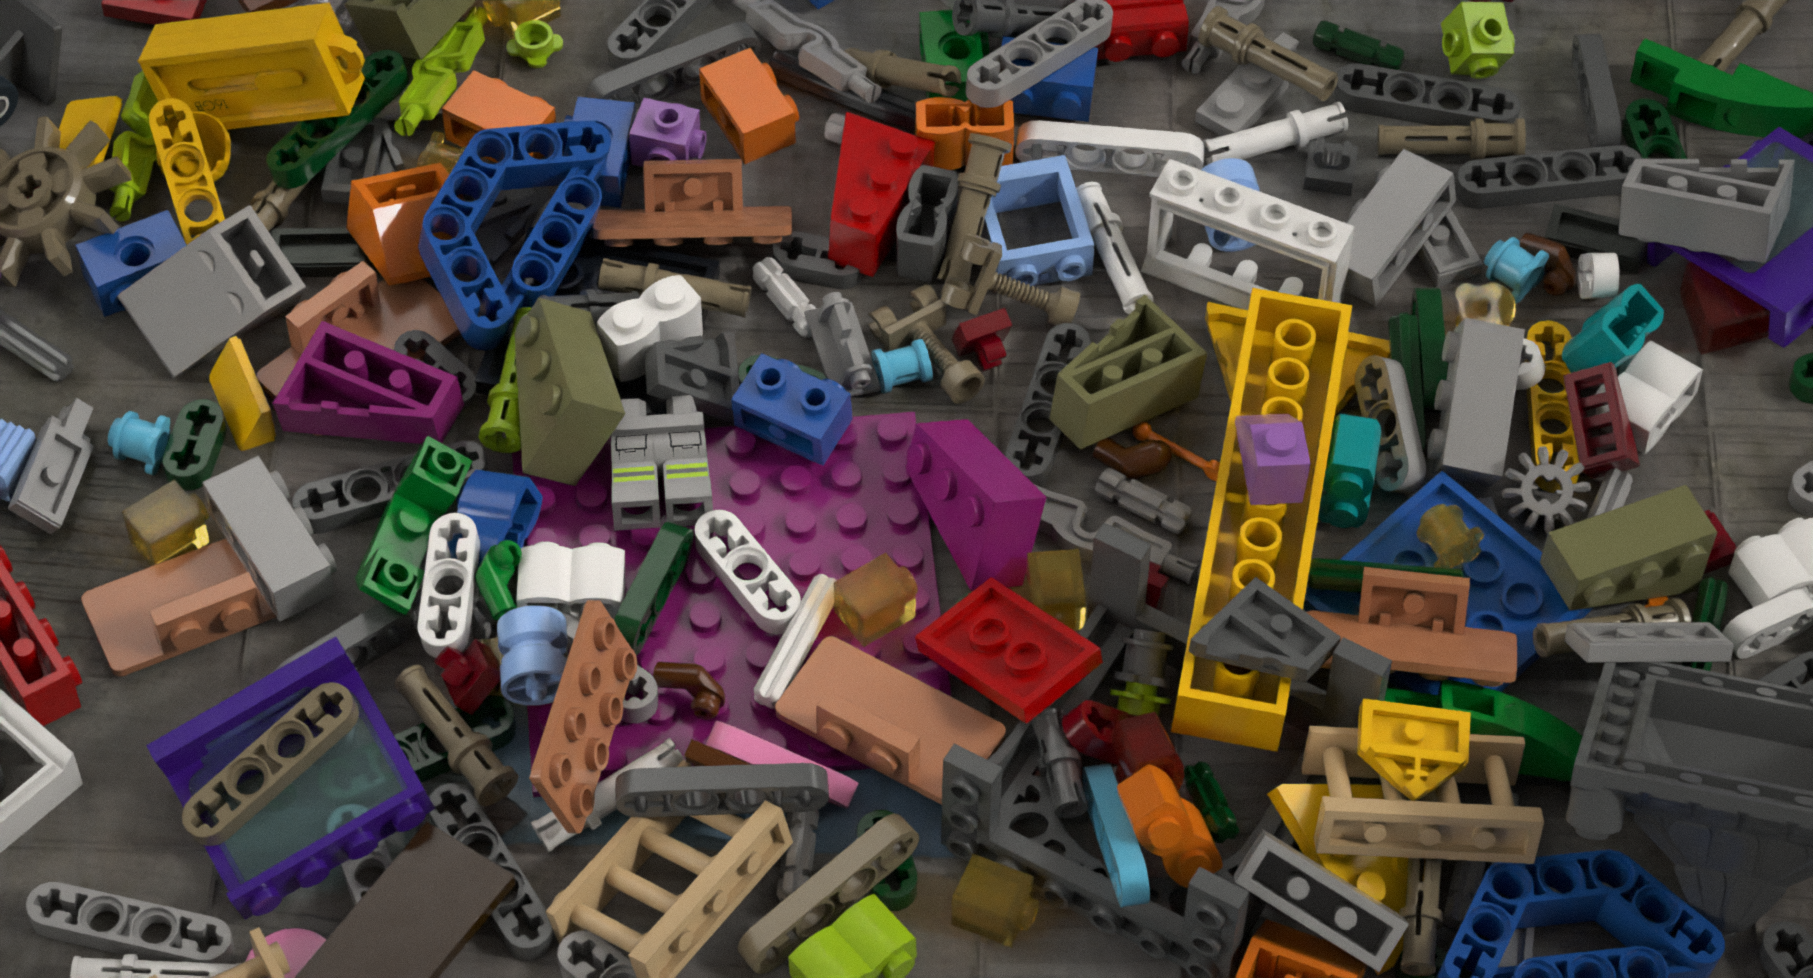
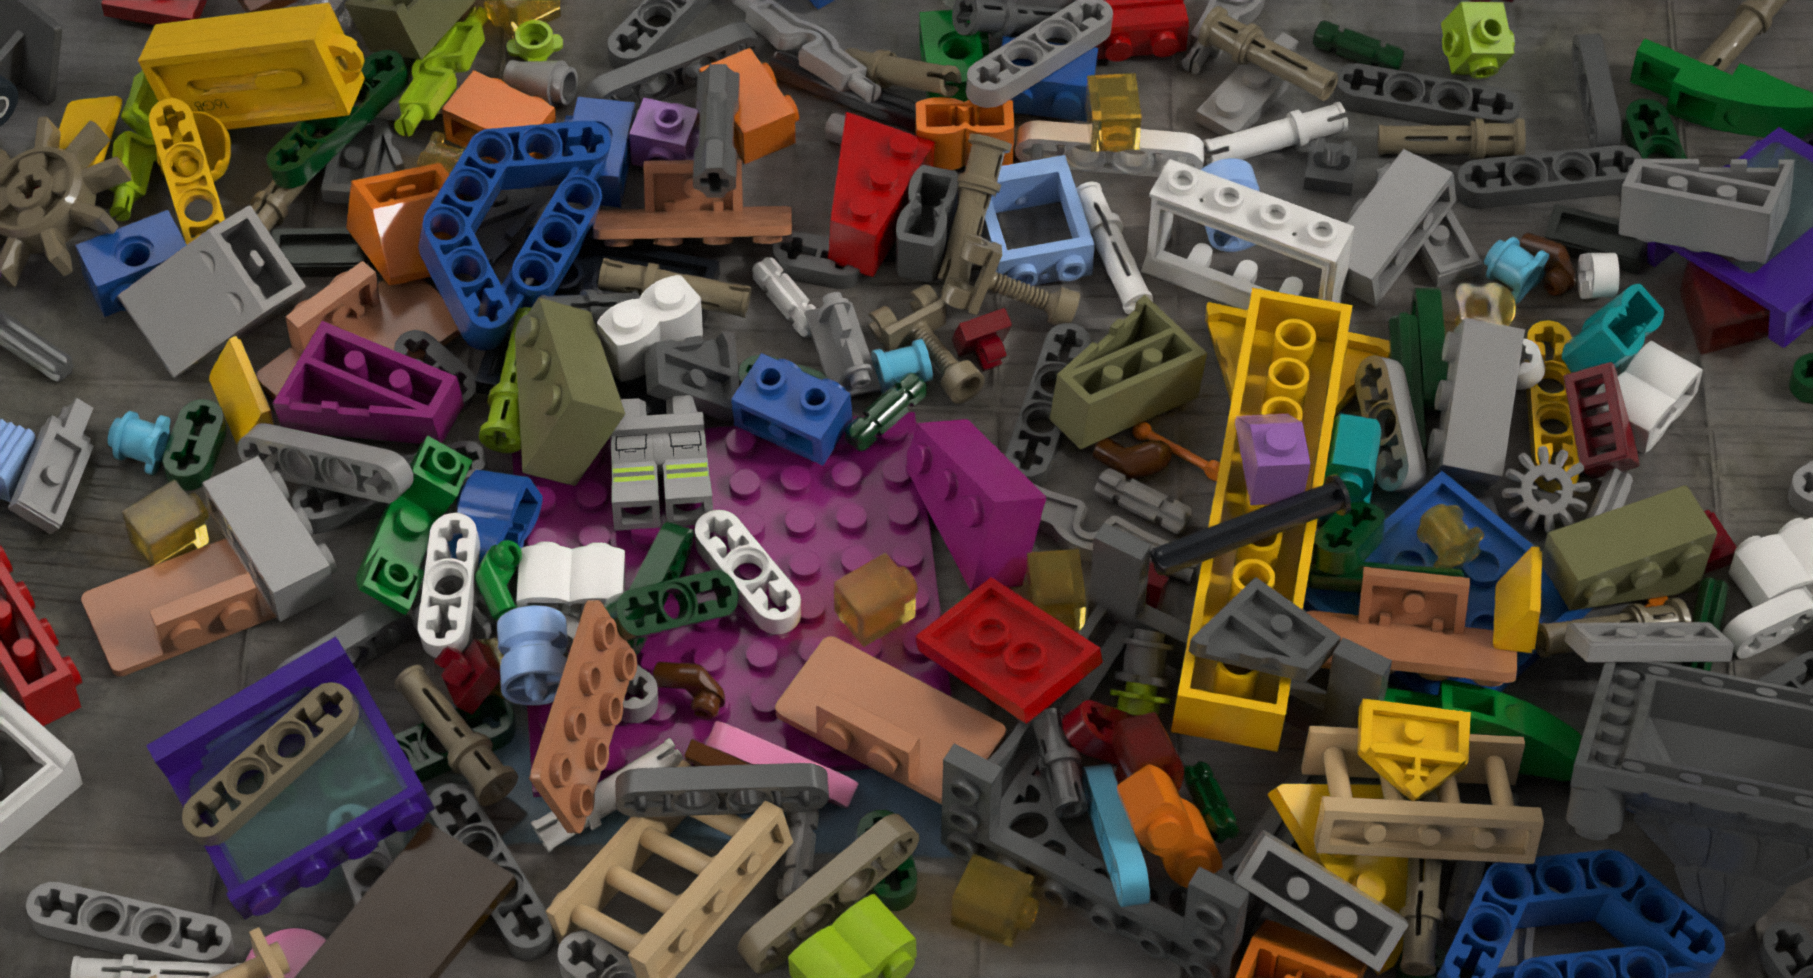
white axle [754,574,840,709] -> none
none -> light grey beam [237,423,413,503]
none -> light grey cone [503,60,578,107]
none -> dark green beam [604,570,739,641]
none -> dark grey axle [693,64,740,198]
none -> dark green axle [845,372,927,451]
none -> clear yellow brick [1085,73,1142,152]
none -> black axle [1150,474,1351,576]
none -> dark green beam [1313,502,1385,575]
none -> yellow slope [1493,546,1542,653]

